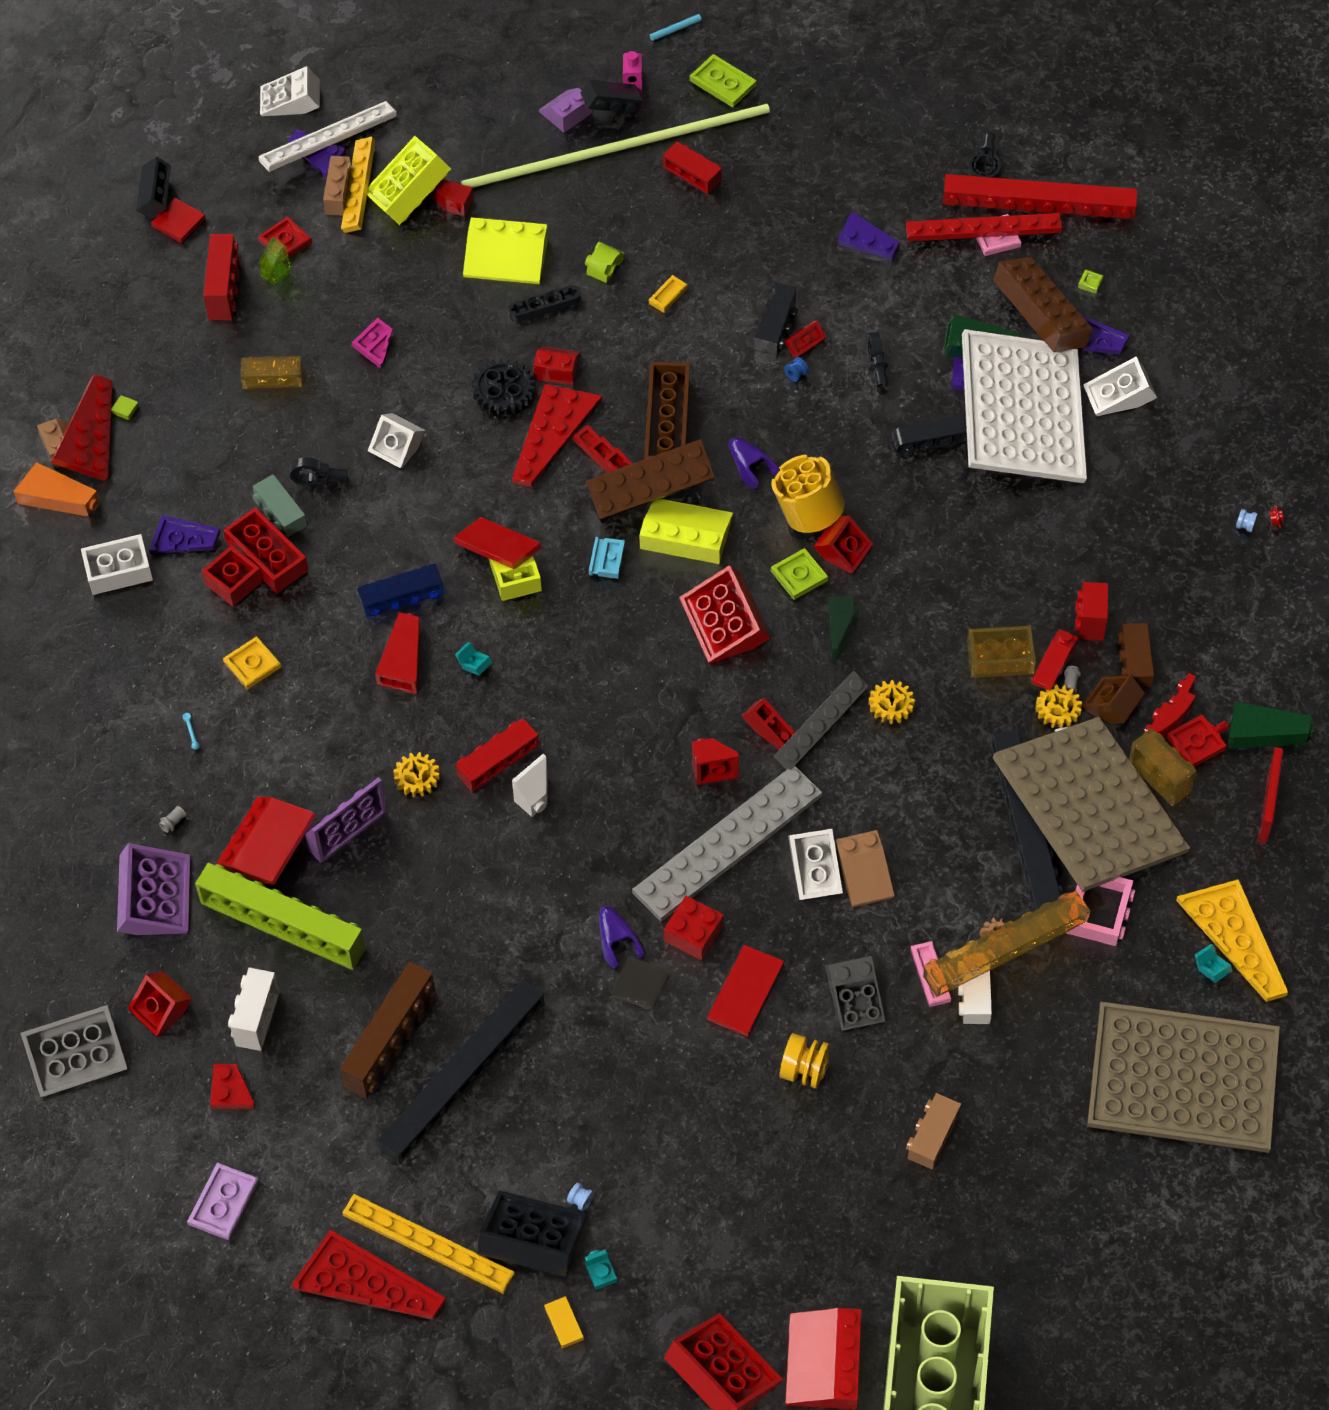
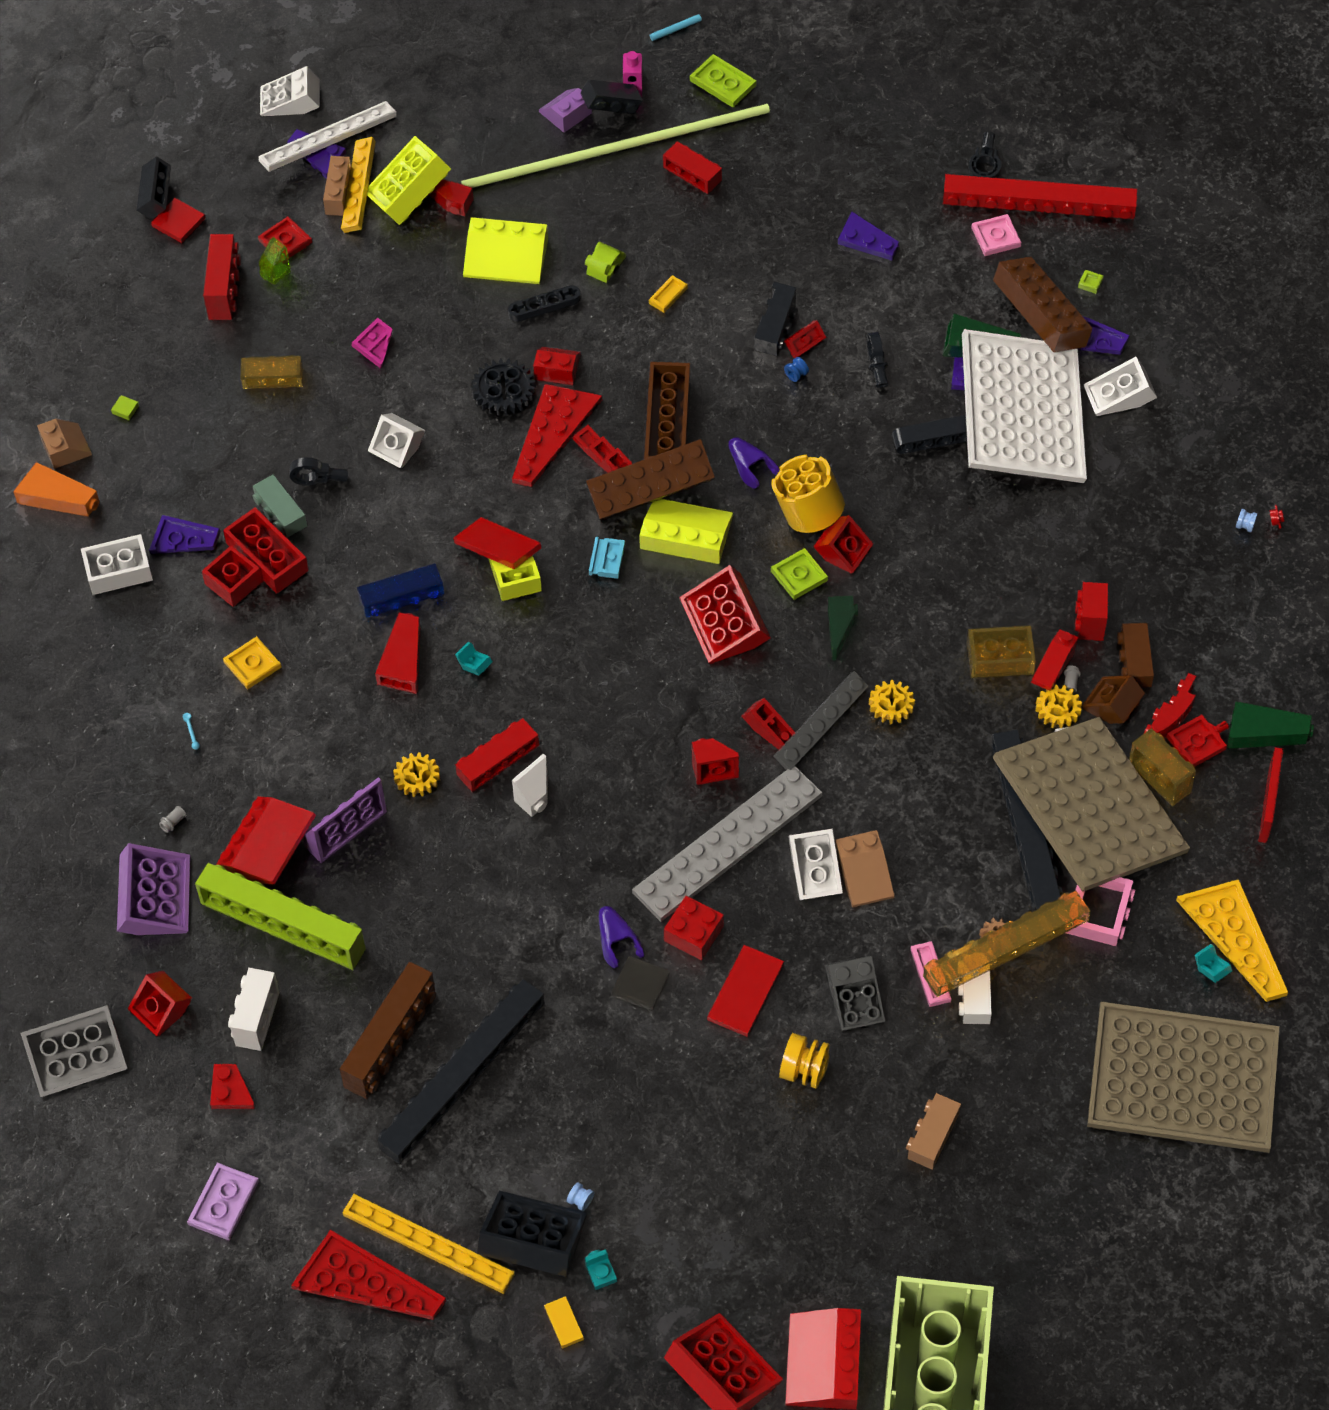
red wing [50,374,113,481] -> none
red plate [906,213,1062,242] -> none

